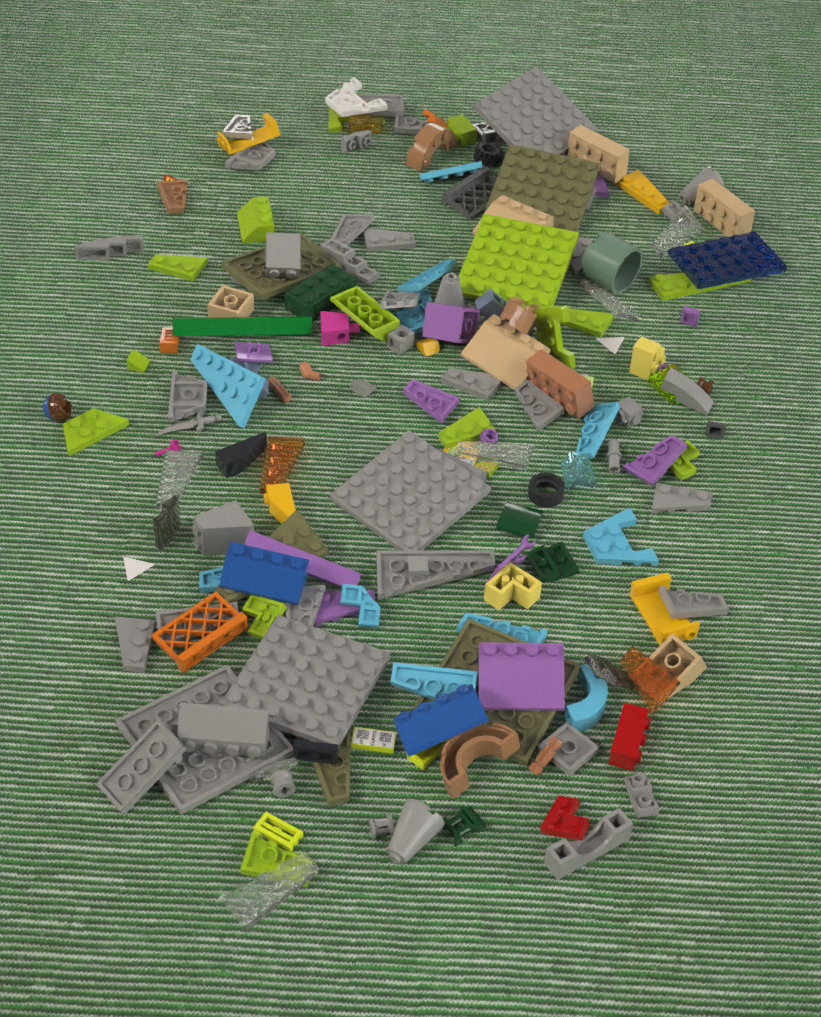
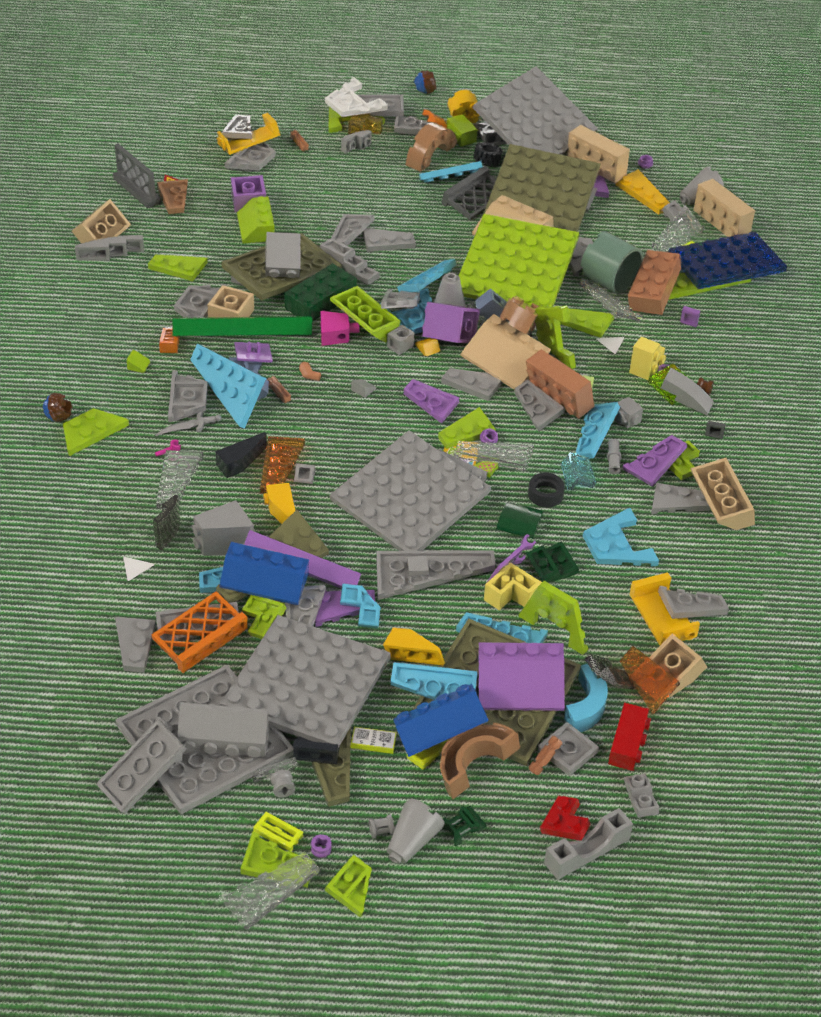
none -> tan slope [72,199,131,243]
none -> dark grey fence [113,143,161,209]
none -> light grey wing [174,284,226,318]
none -> medium lavender brick [231,175,266,212]
none -> nougat axle [290,130,309,151]
none -> light grey slope [294,463,316,484]
none -> medium lavender bush [311,834,331,858]
none -> lime wing [325,854,372,917]
none -> yellow slope [383,627,445,666]
none -> reddish brown piece [414,70,437,94]
none -> yellow brick [447,90,480,123]
none -> lime wing [519,581,588,655]
none -> nougat brick [628,250,681,315]
none -> medium lavender plate [638,155,653,169]
none -> tan slope [691,458,755,530]

